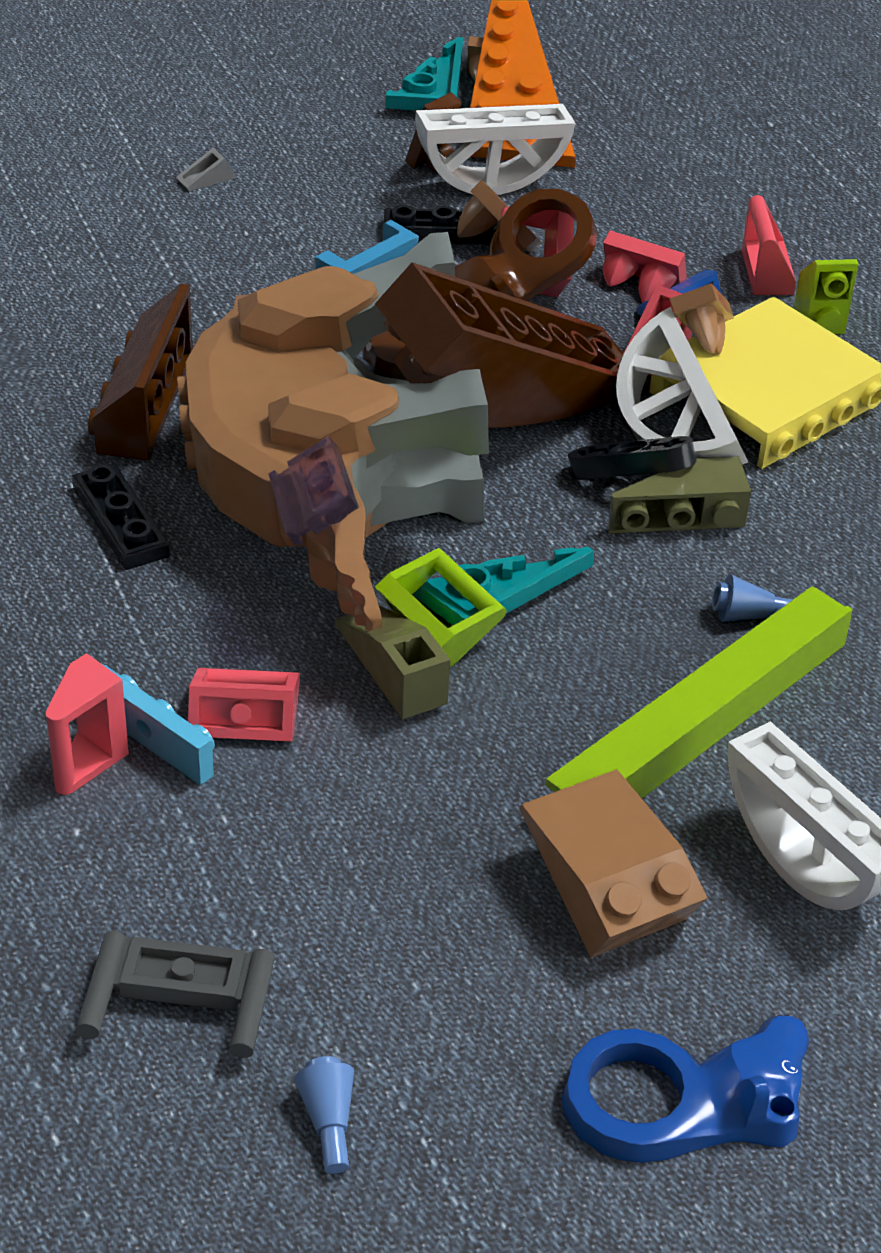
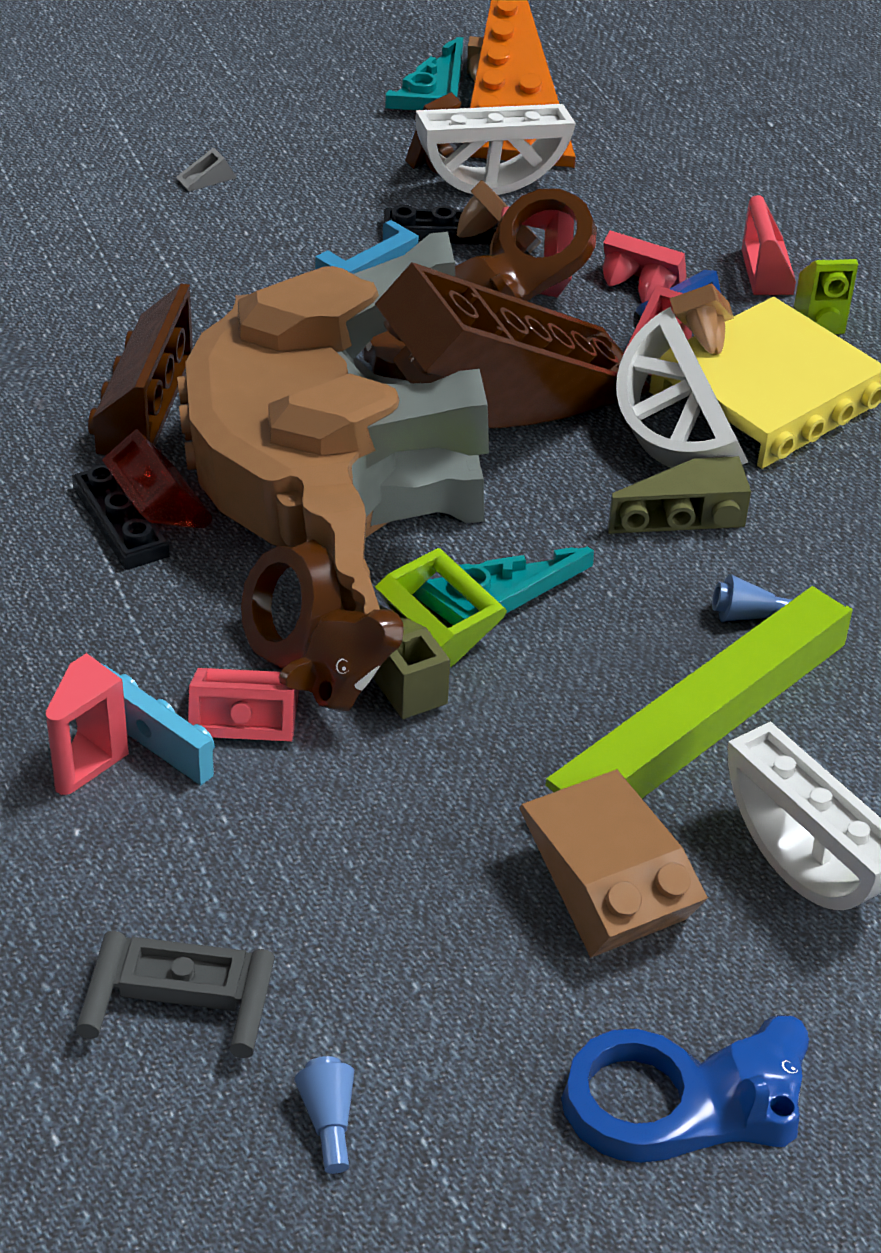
clear purple plate [268,436,359,546] -> none
black beam [568,436,697,480] -> none
none -> clear red tile [102,429,212,528]
none -> reddish brown animal [241,539,404,712]

